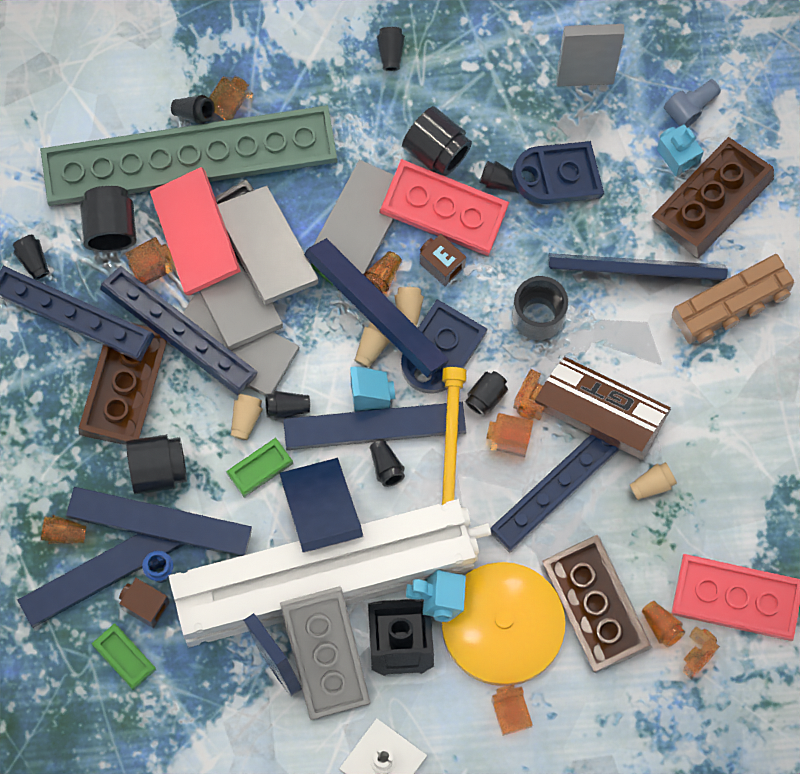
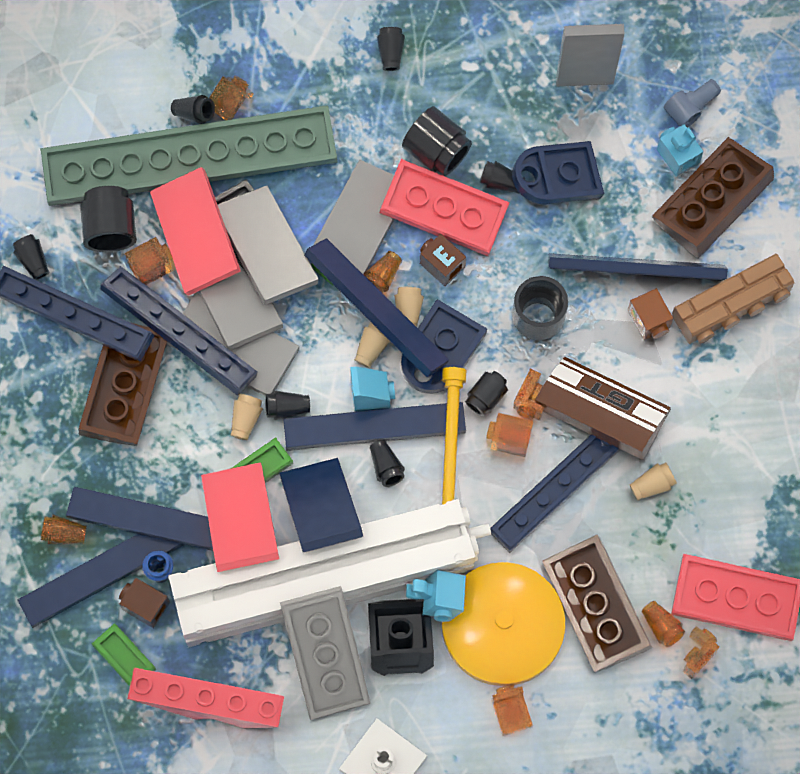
black piece [126,434,187,495] -> none
dark blue tile [243,613,302,696] -> none
none -> coral slope [127,668,284,728]
none -> coral tile [201,462,279,572]
none -> dark orange brick [628,288,673,340]

